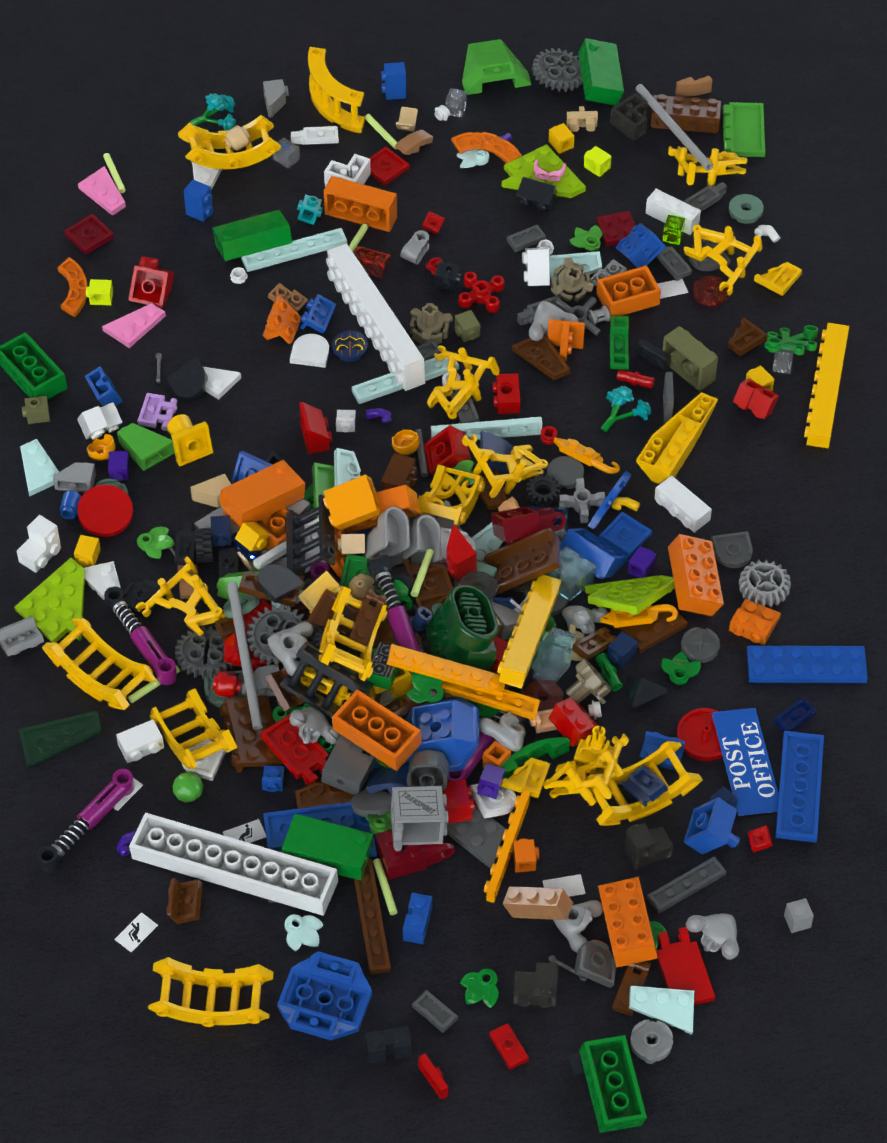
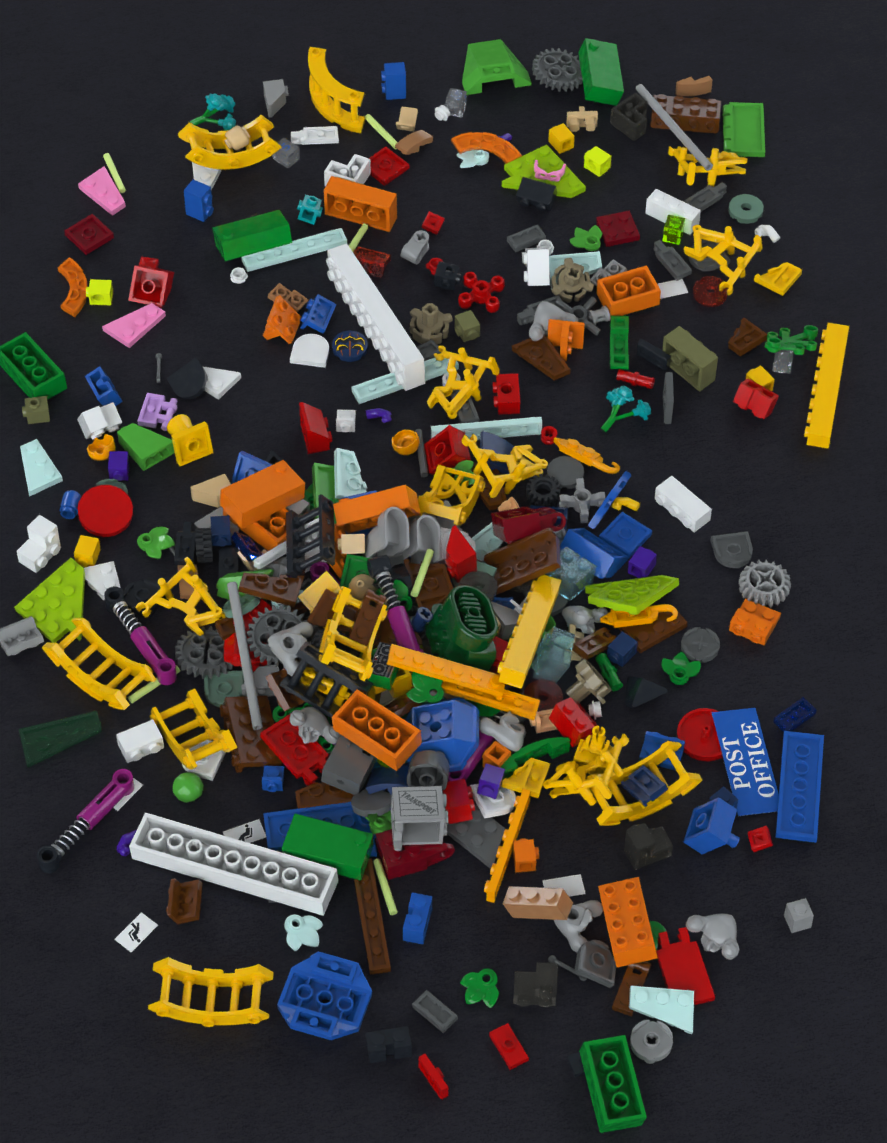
light grey slope [53,462,96,492] -> none
red head [212,671,242,697] -> none
yellow brick [235,522,270,551] -> none
black tile [257,564,304,603] -> none
light orange brick [323,474,382,531] -> none
reddish brown brick [381,453,418,491] -> none
blue bracket [616,223,666,268] -> none
yellow wedge [636,392,718,484] -> none
dark grey tile [647,856,726,914] -> none
orange brick [668,534,724,616] -> none
blue plate [747,646,868,683] -> none

